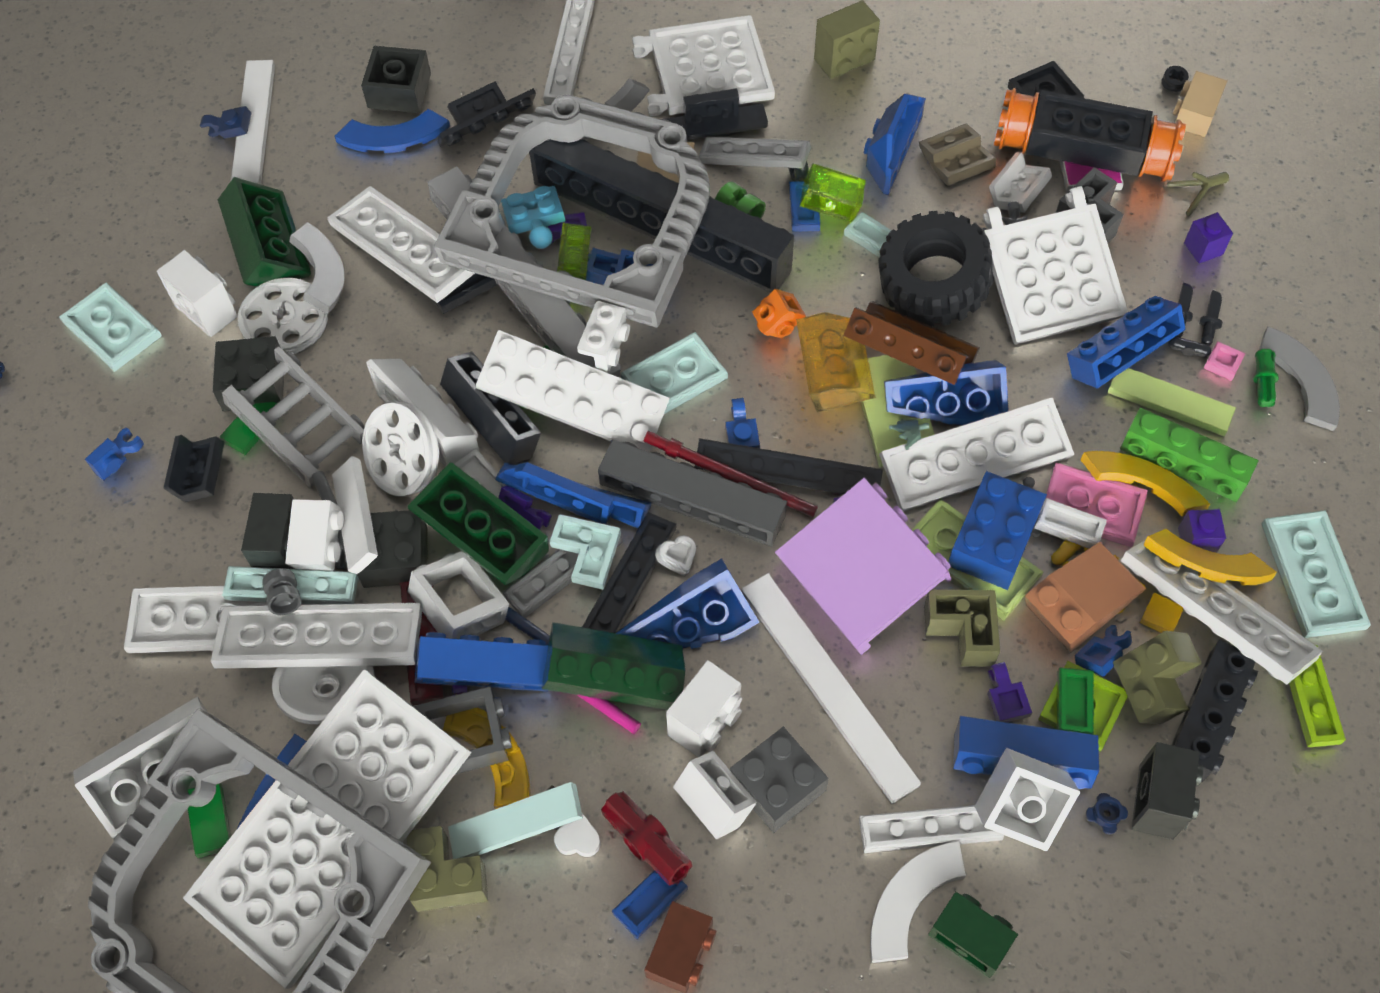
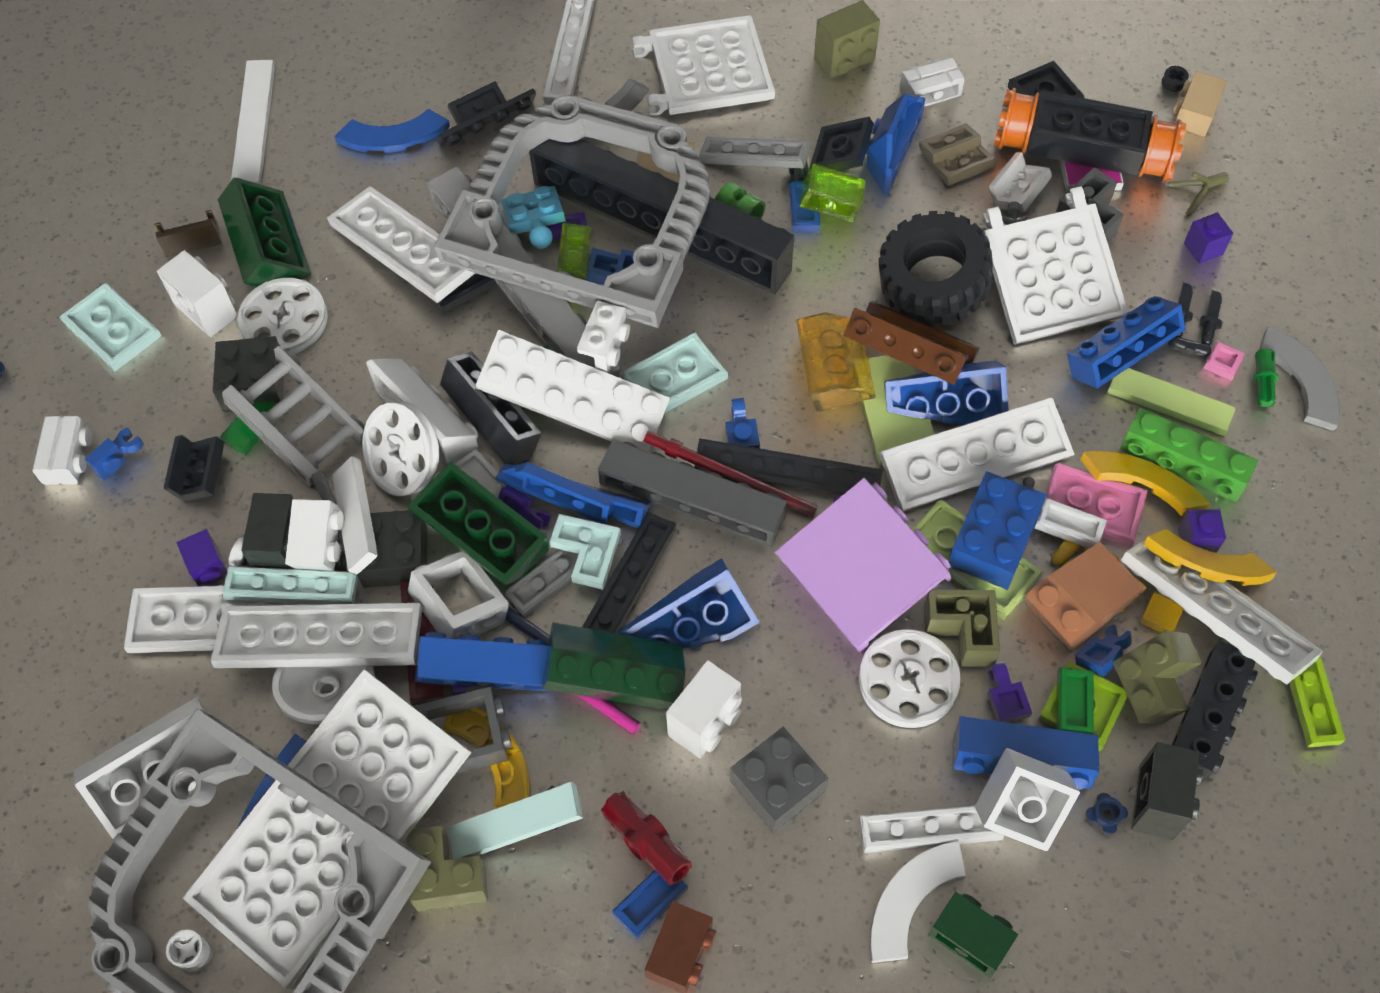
green tile [188,783,231,859] -> none
dark blue plate [200,106,252,139] -> none
dark grey wheel [262,569,302,615] -> none
light grey tile [289,222,344,314] -> none
pearl dark grey brick [361,46,431,113] -> none
white tile [554,813,600,857] -> none
white tile [655,535,696,576] -> none
black bracket [660,88,768,140] -> none
white brick [673,751,757,839] -> none
white tile [741,573,921,804] -> none
orange brick [752,289,806,339] -> none
light aqua tile [844,212,891,257] -> none
sand green piece [889,419,930,450] -> none
light aqua tile [1262,510,1371,638] -> none
none -> white brick [32,416,92,485]
none -> dark brown hinge [154,210,222,258]
none -> white wheel [166,929,213,974]
none -> dark purple brick [176,529,227,586]
none -> white tile [229,537,249,567]
none -> black plate [809,116,874,176]
none -> white wedge [859,630,960,728]
none -> white brick [899,58,965,107]

